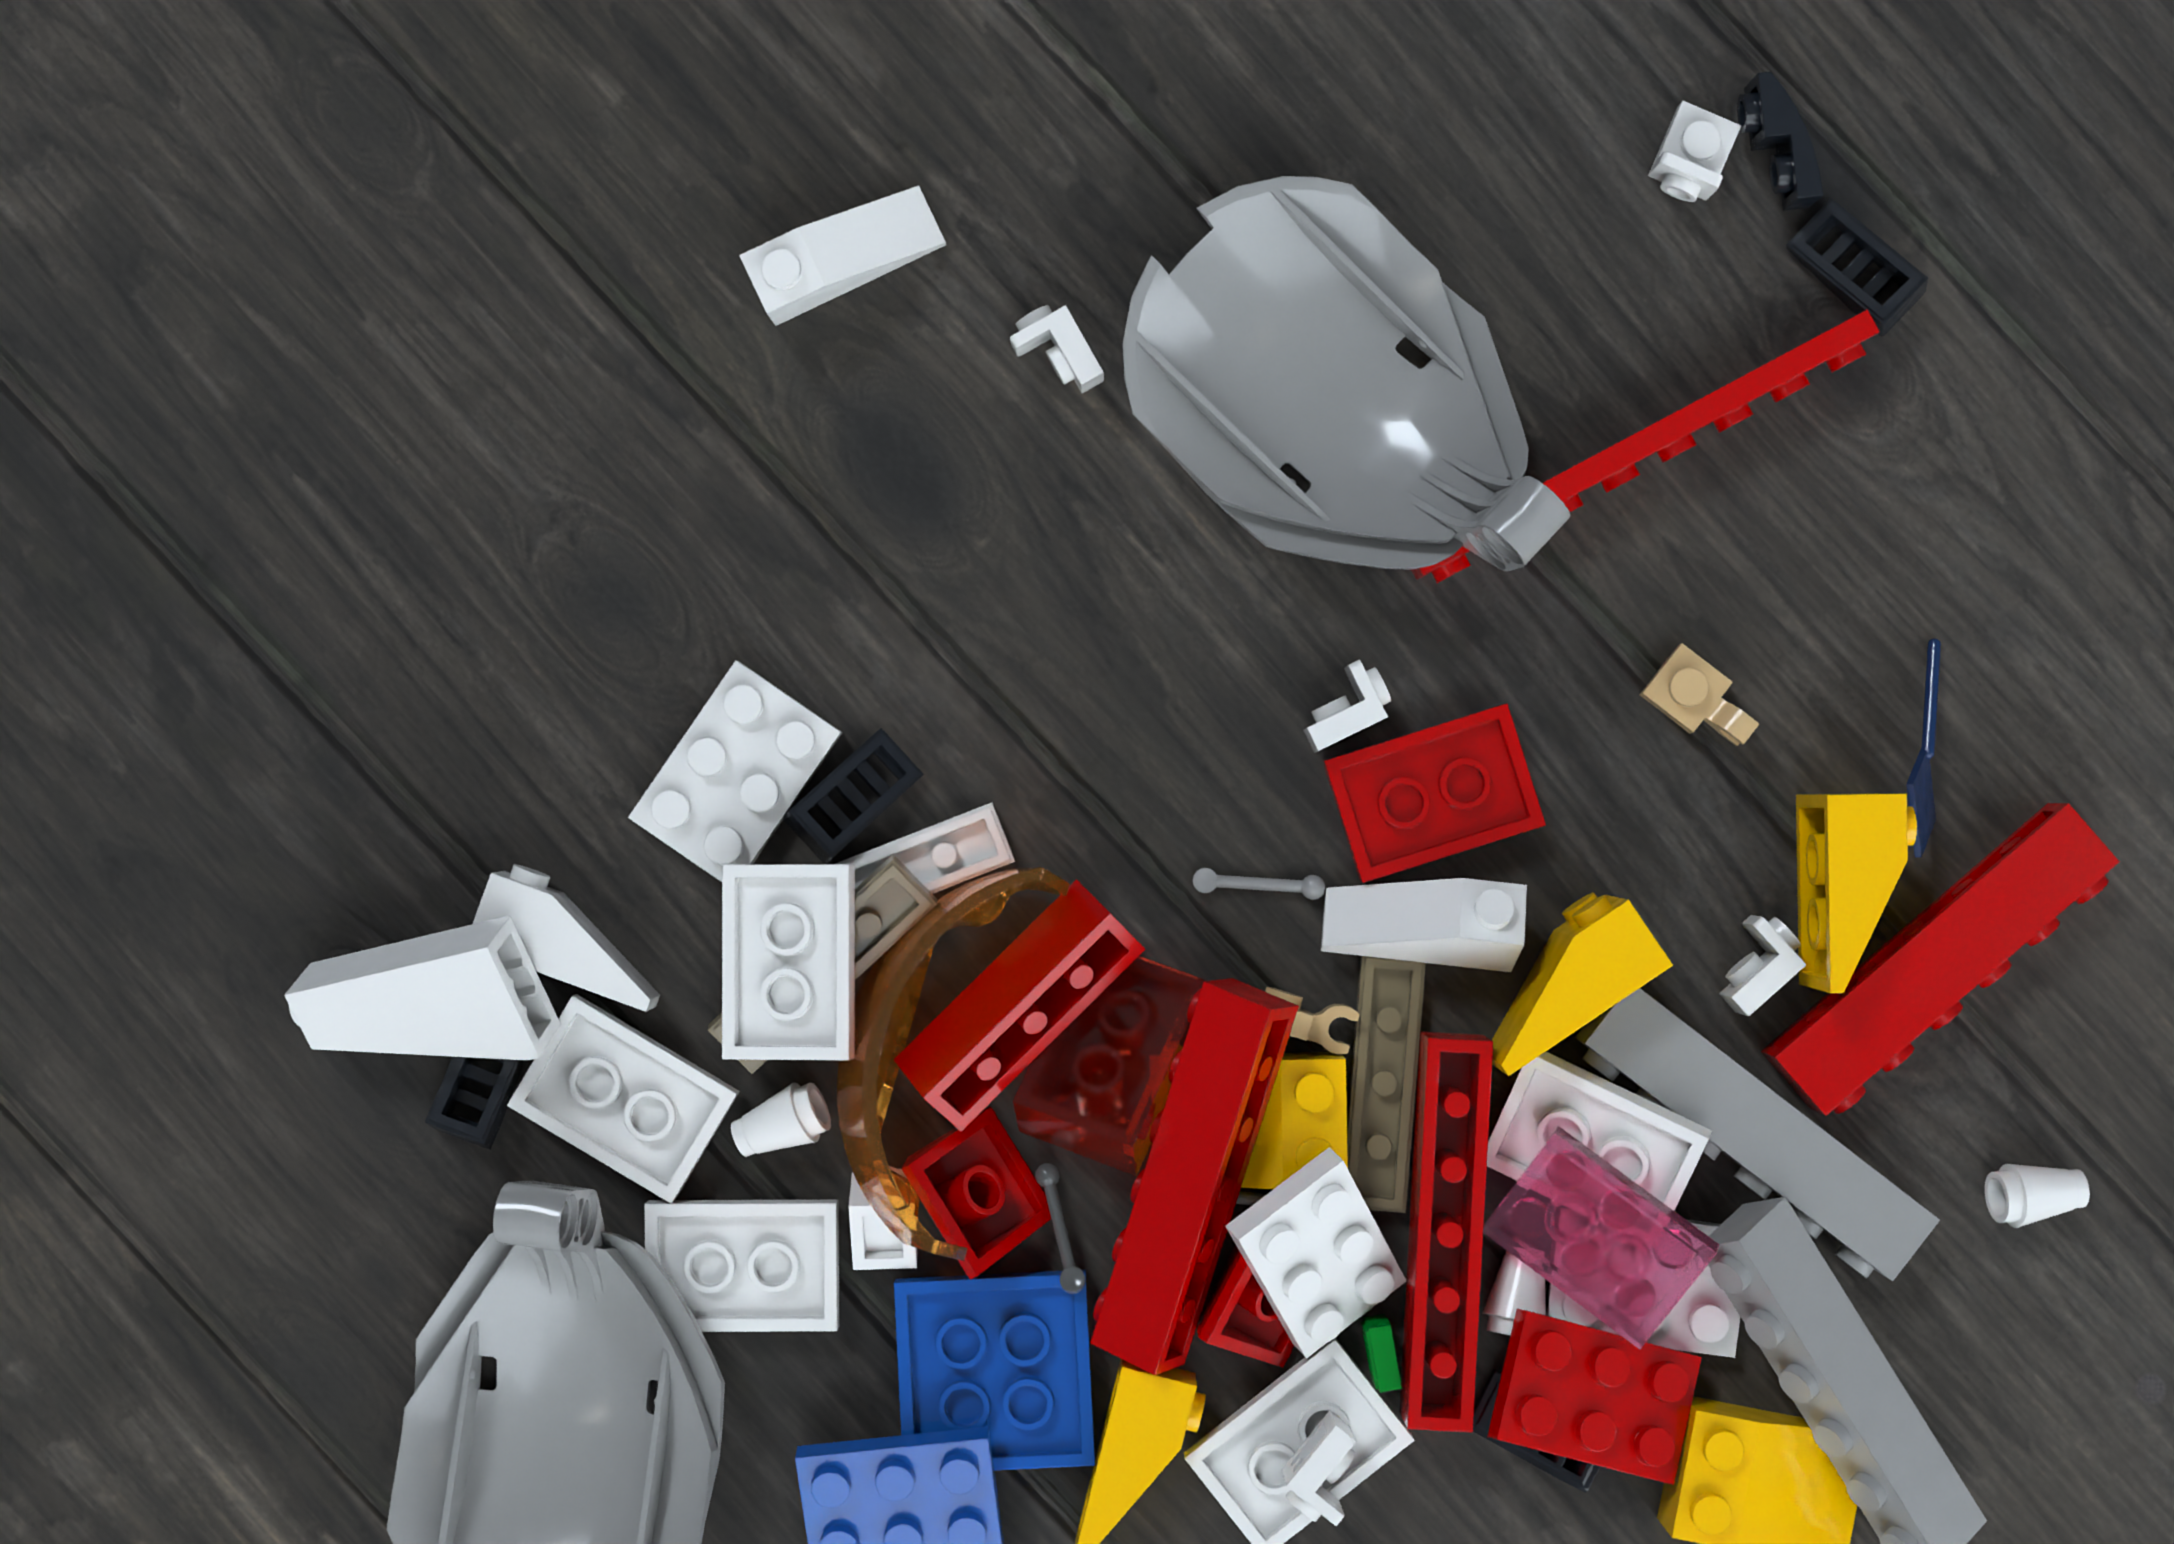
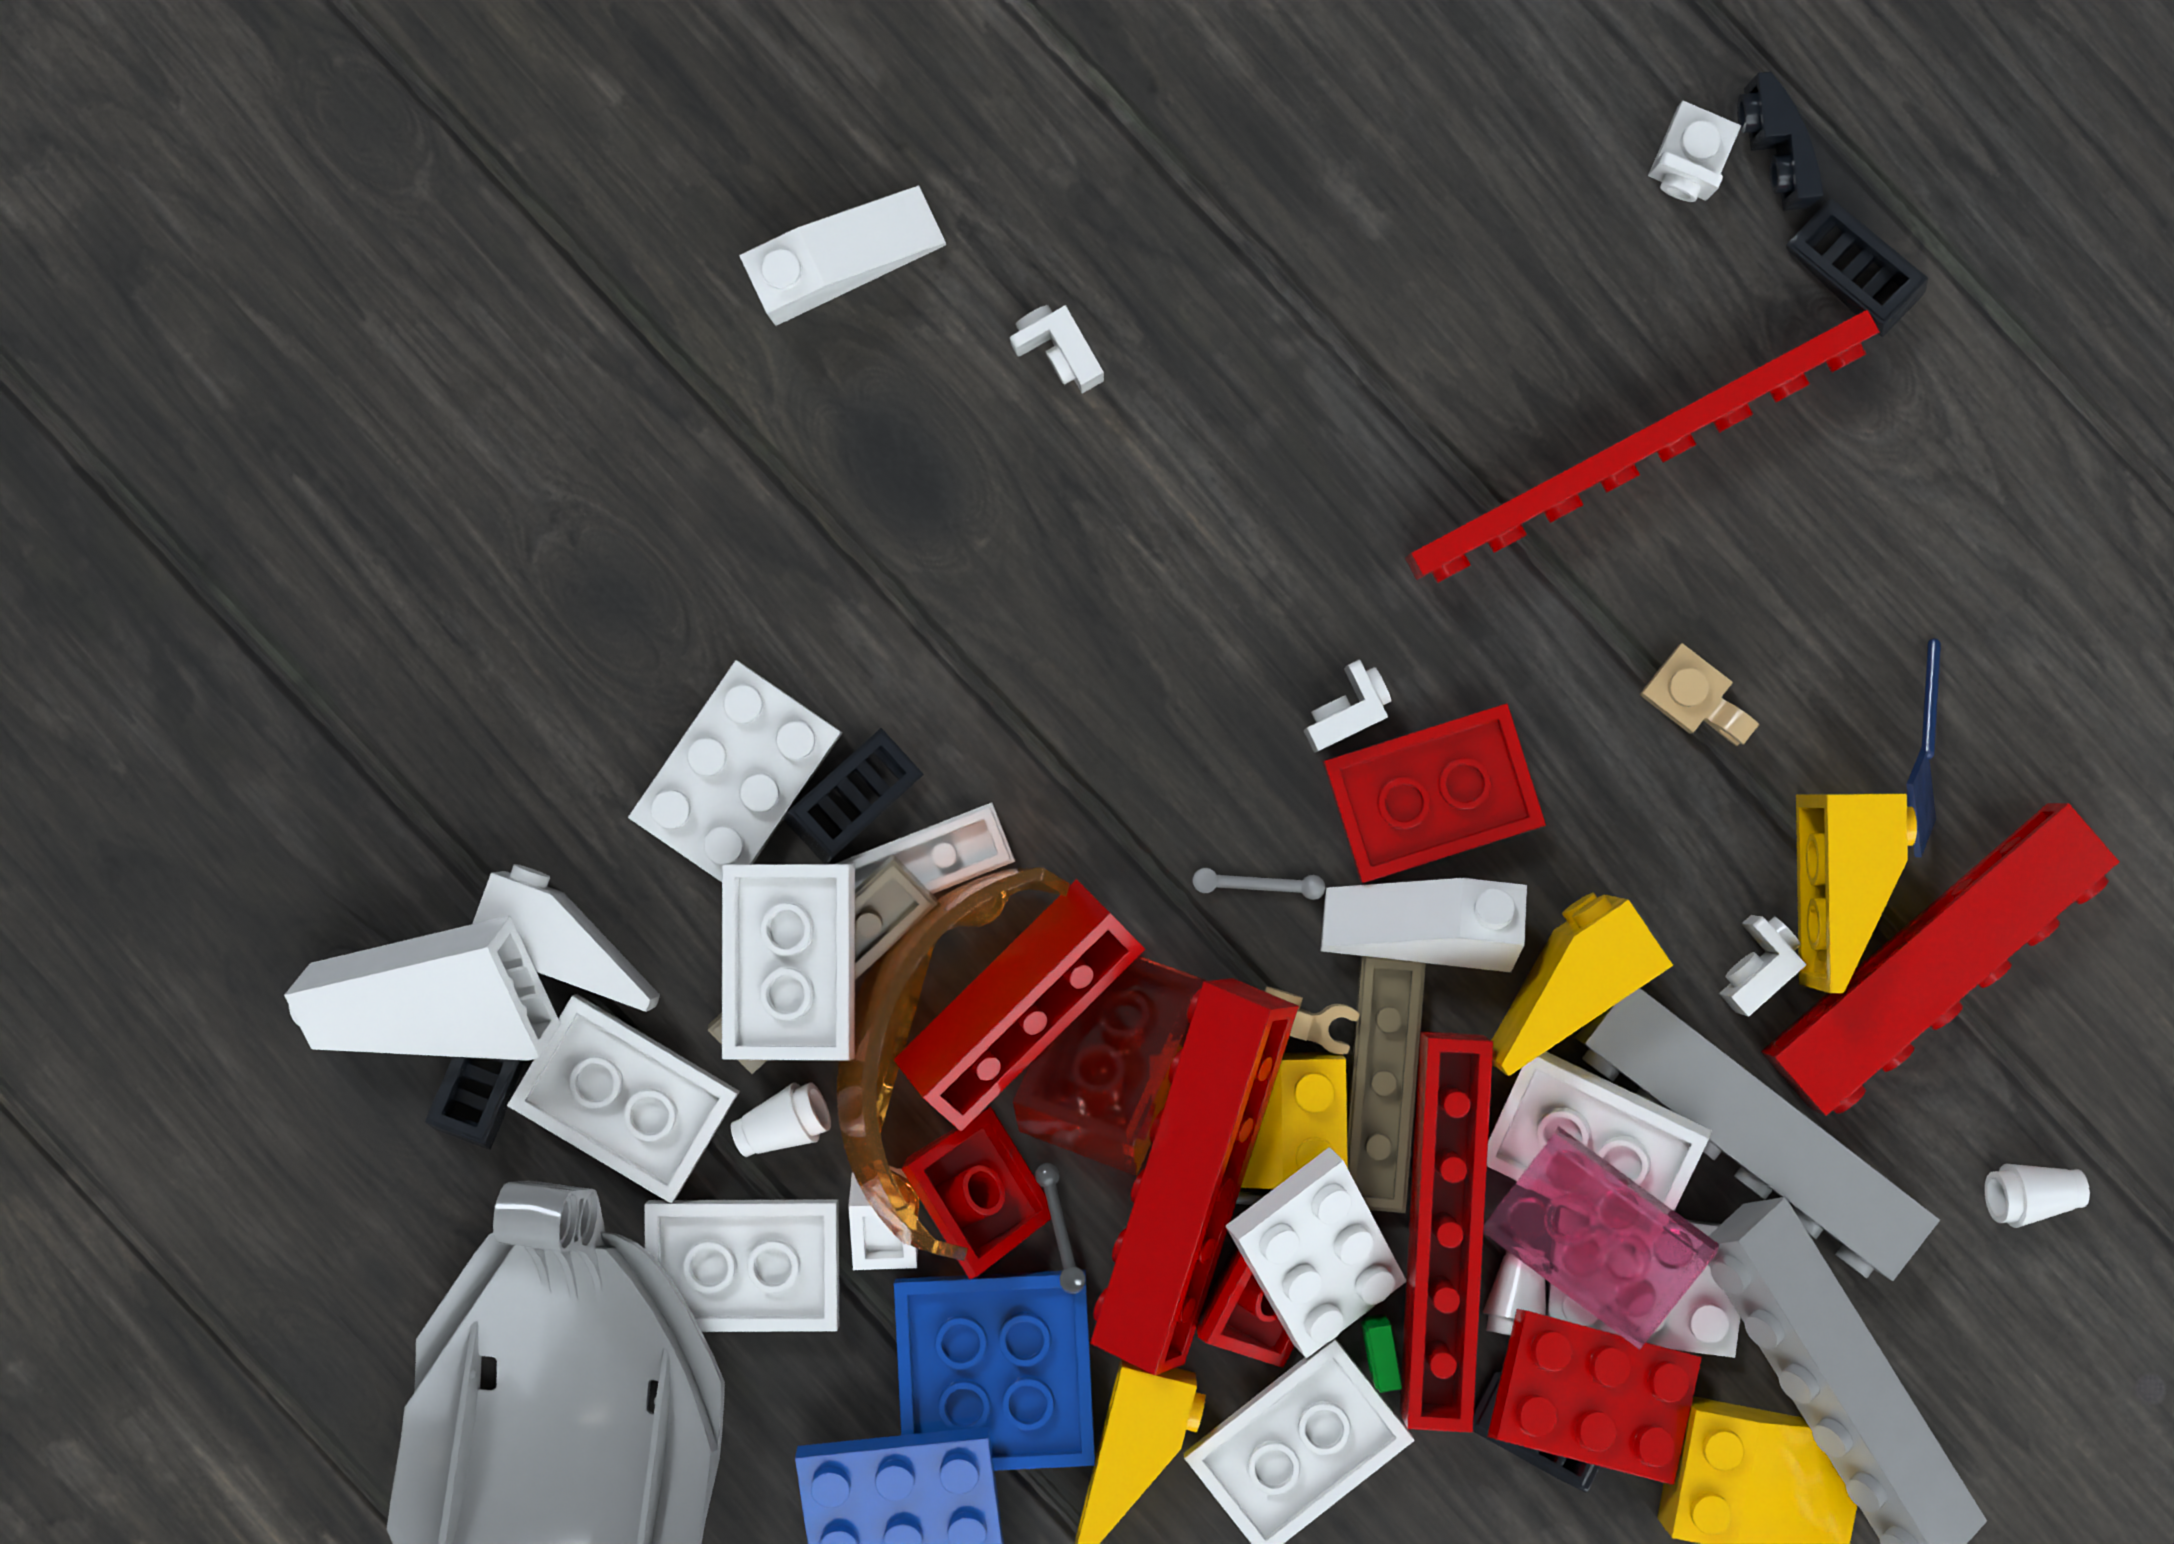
light grey windscreen [1122,176,1571,571] -> none
white bracket [1282,1411,1356,1526] -> none

